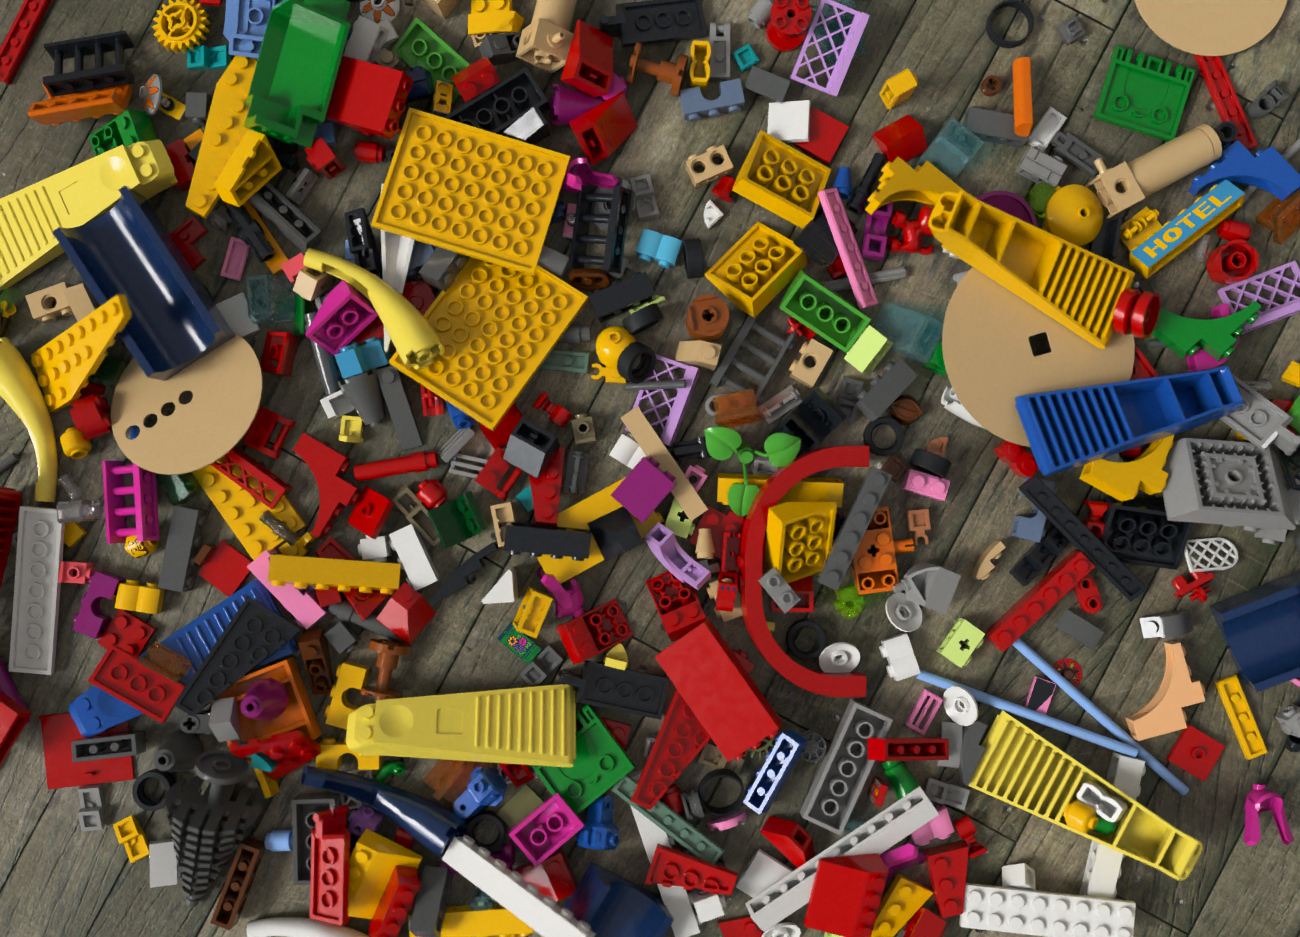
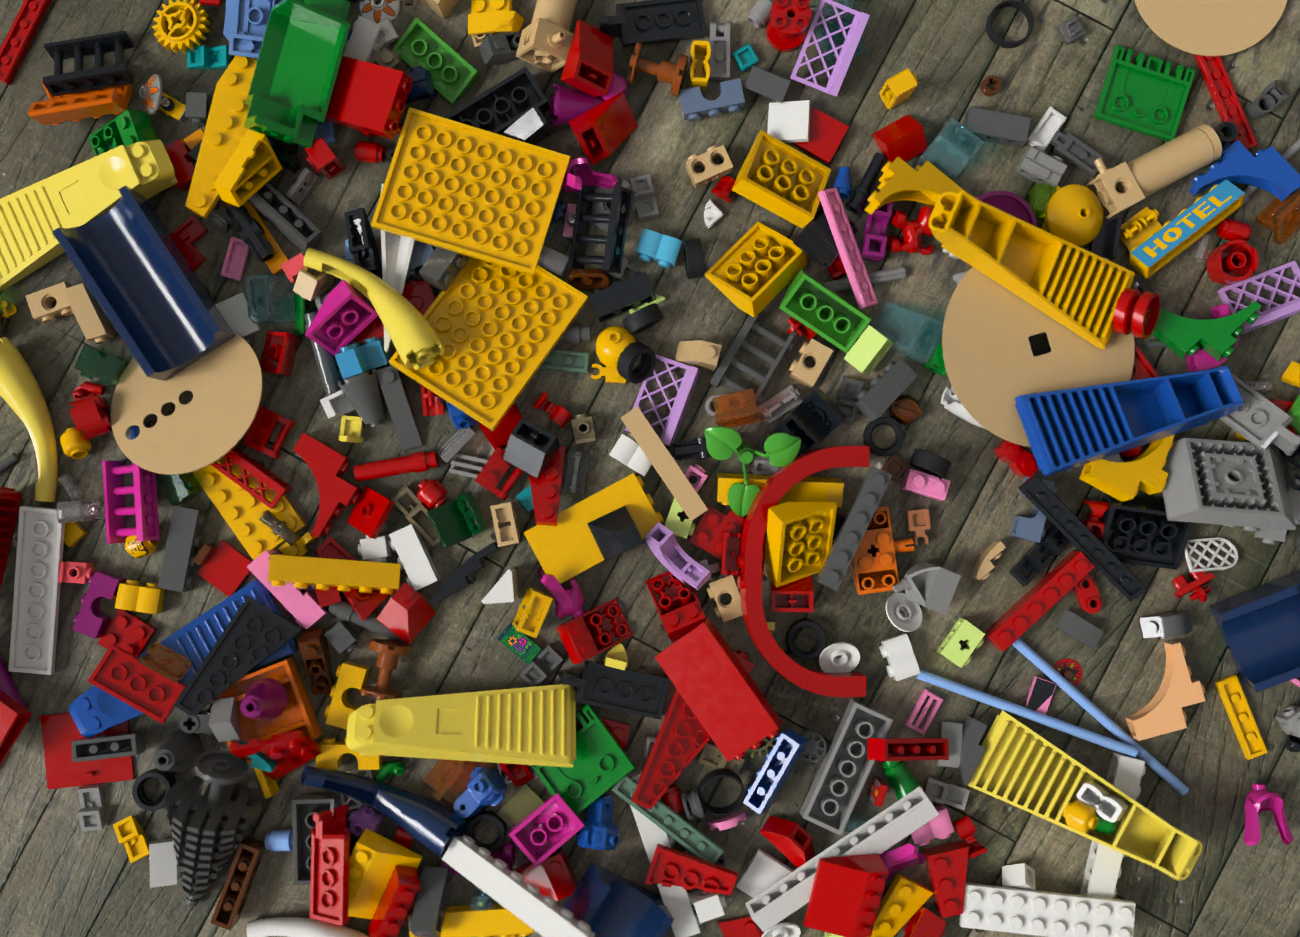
yellow wing [31,294,132,413] -> none
yellow piece [432,80,453,117] -> none
red brick [450,56,501,102] -> none
black brick [504,521,591,561] -> none
magenta brick [611,456,677,523] -> none
dark grey bar [625,380,687,391] -> none
dark orange piece [686,294,729,343] -> none
tan cone [695,529,716,559] -> none
red leg [716,571,738,612] -> none
light grey hinge [758,567,801,613] -> none
clear neon green brick [833,585,865,619] -> none
nougat tile [924,437,949,457] -> none
white dish [943,686,979,726] -> none
orange brick [1012,57,1033,137] -> none
red plate [1166,724,1225,782] -> none

